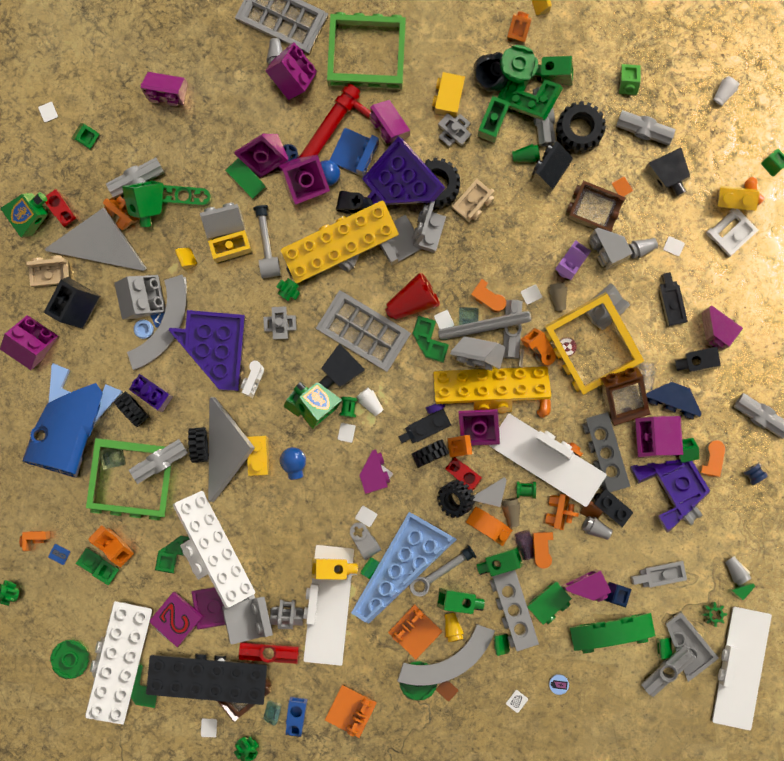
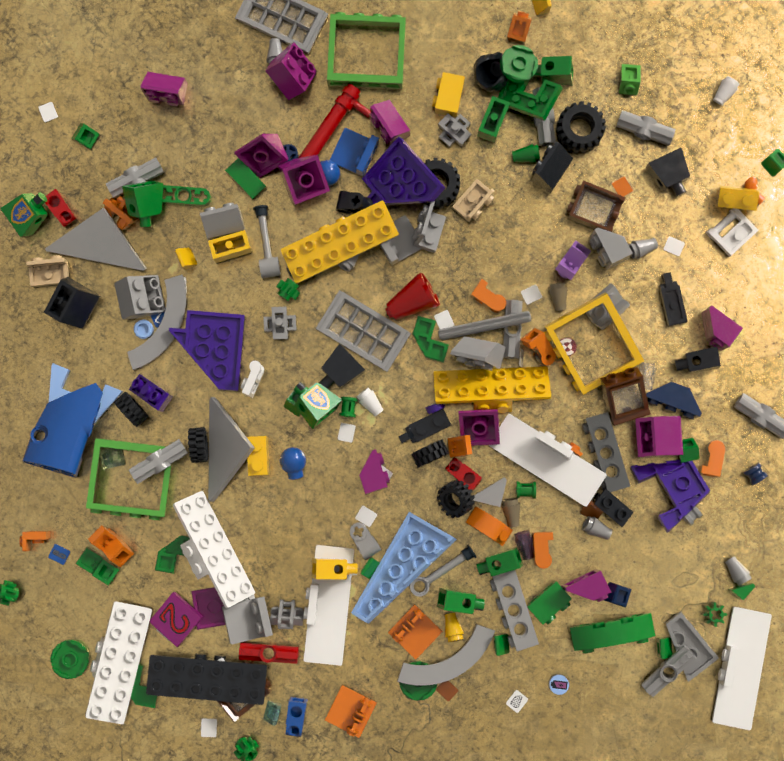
magenta slope [0,315,58,370] -> none
clear light blue slope [459,307,478,325] -> none
orange arm [537,399,551,418] -> none
orange hips [545,494,579,530] -> none
light grey hinge [631,561,687,588] -> none

